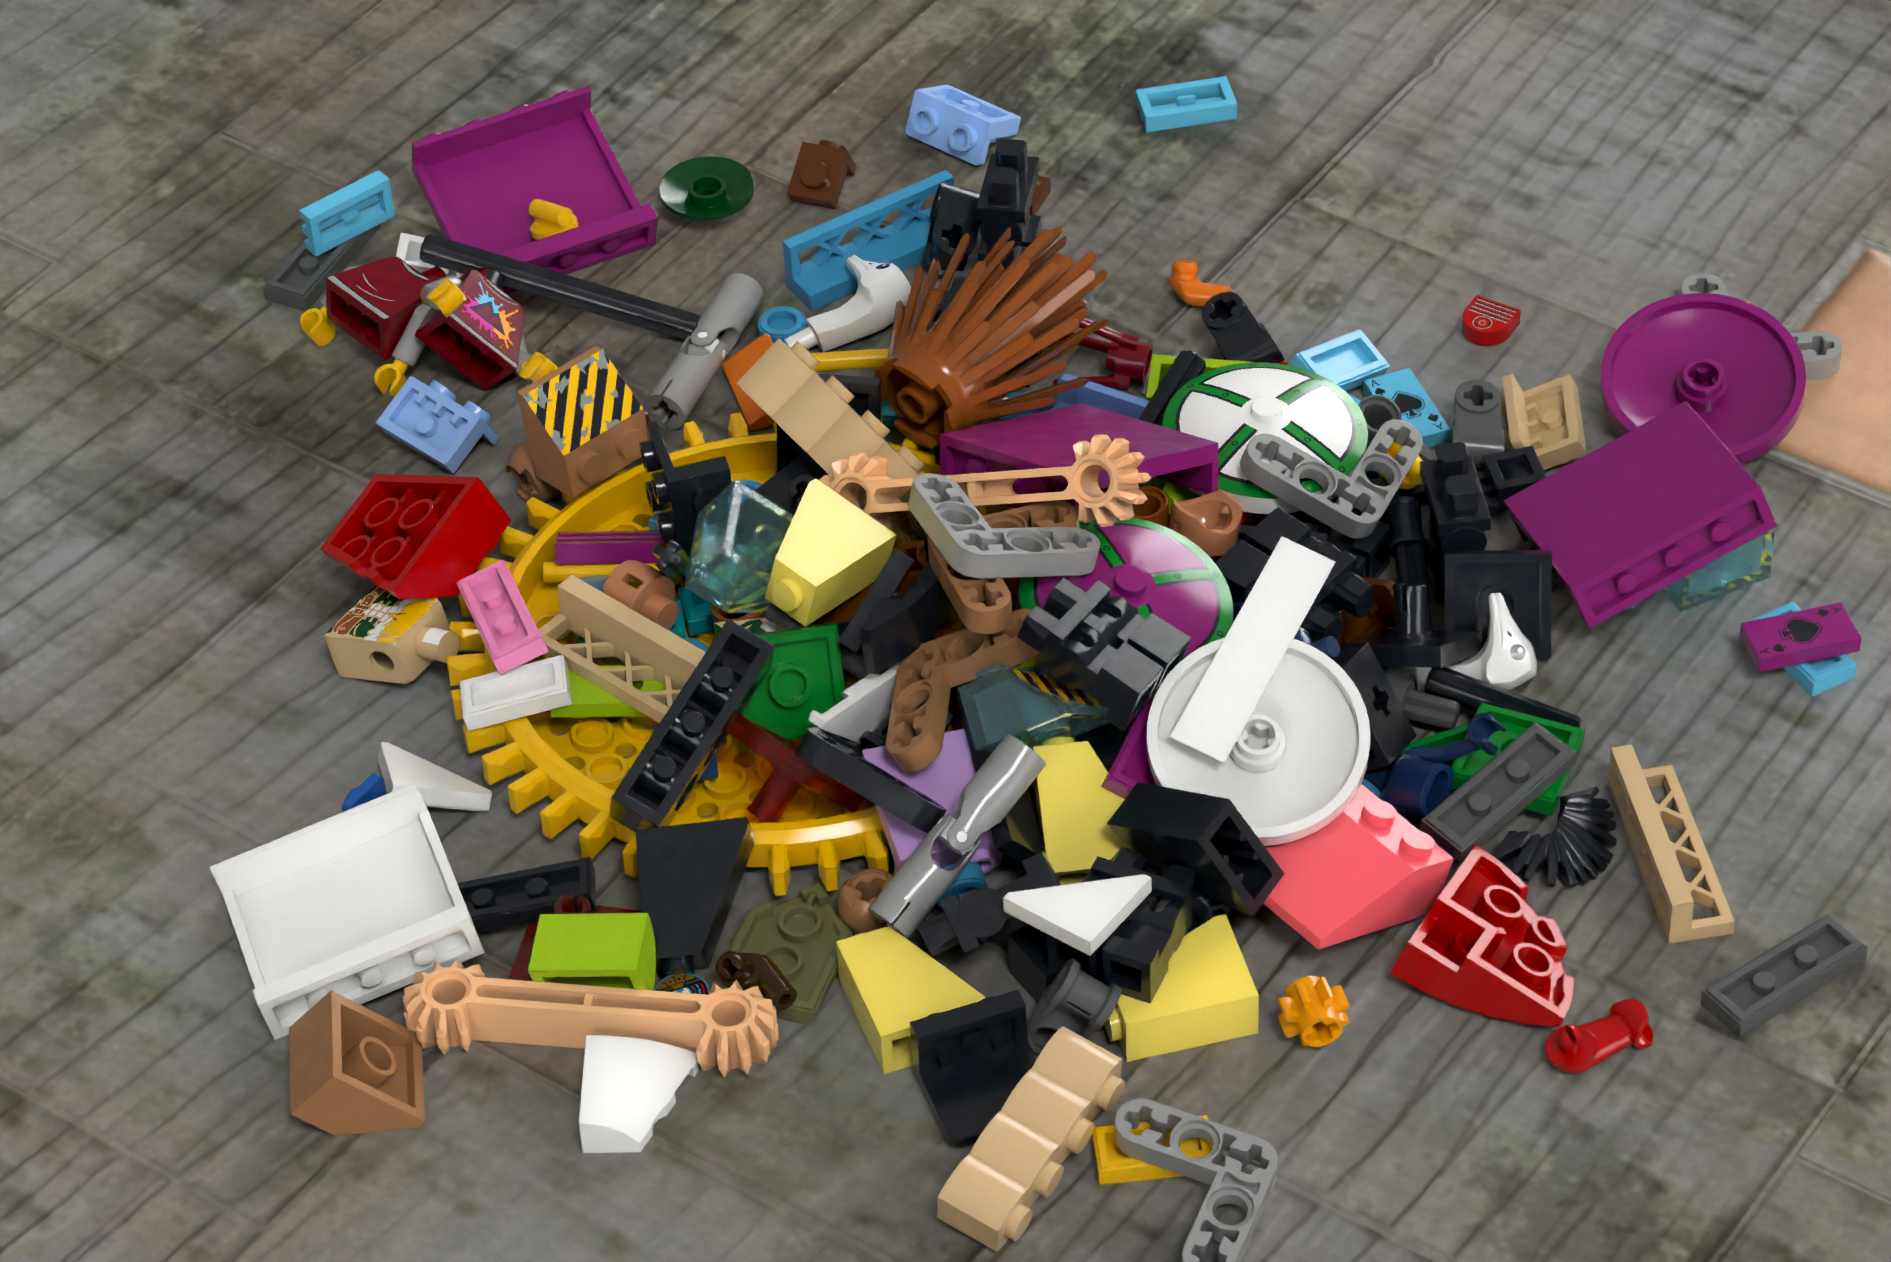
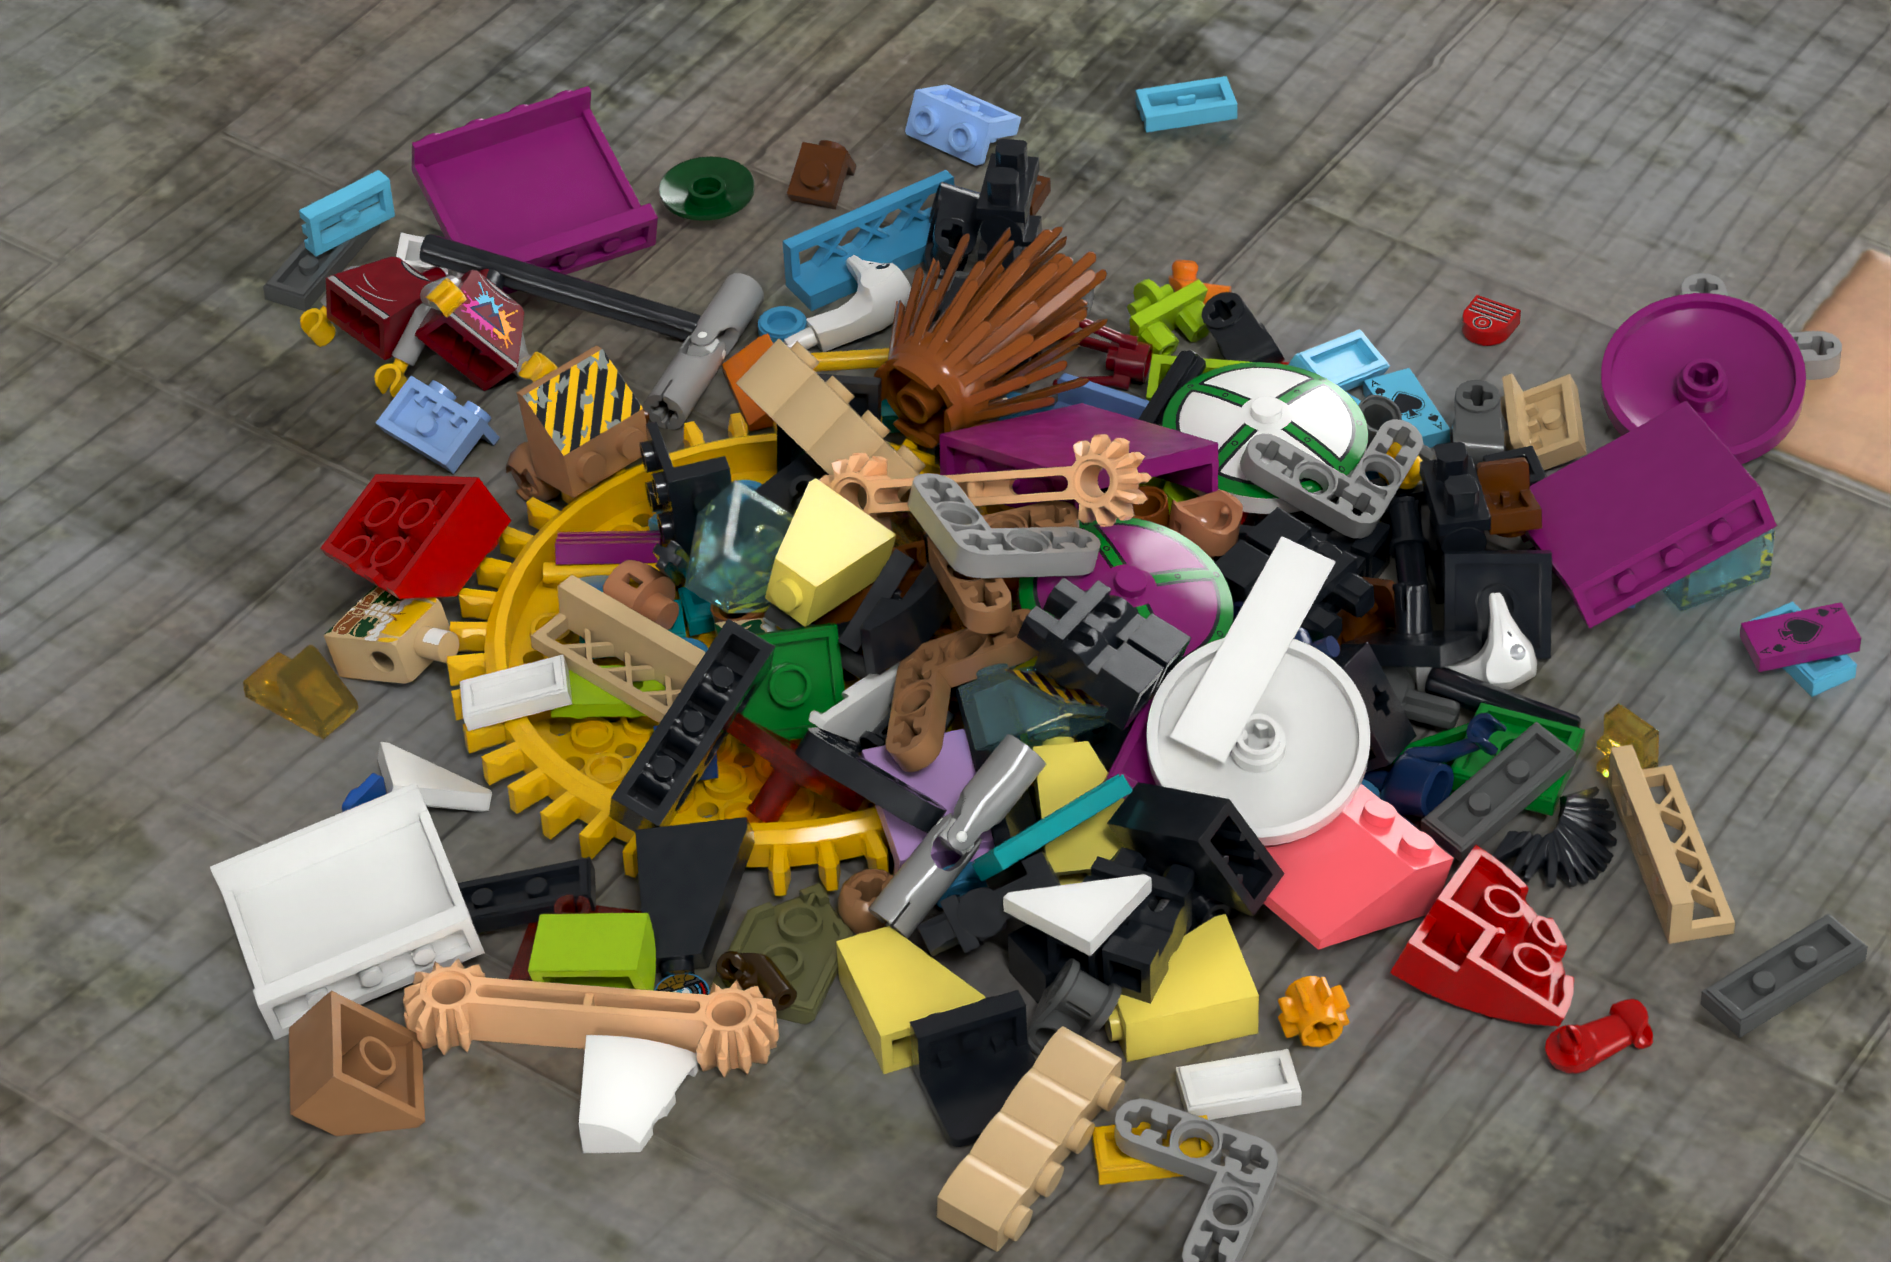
bright pink tile [457,560,548,675] -> none
yellow plate [529,199,579,240] -> none
none -> clear yellow slope [243,644,359,739]
none -> teal tile [972,774,1133,881]
none -> lime hips [1127,279,1210,356]
none -> white tile [1176,1049,1302,1120]
none -> reddish brown bracket [1475,457,1542,538]
none -> clear yellow tile [1596,703,1659,778]

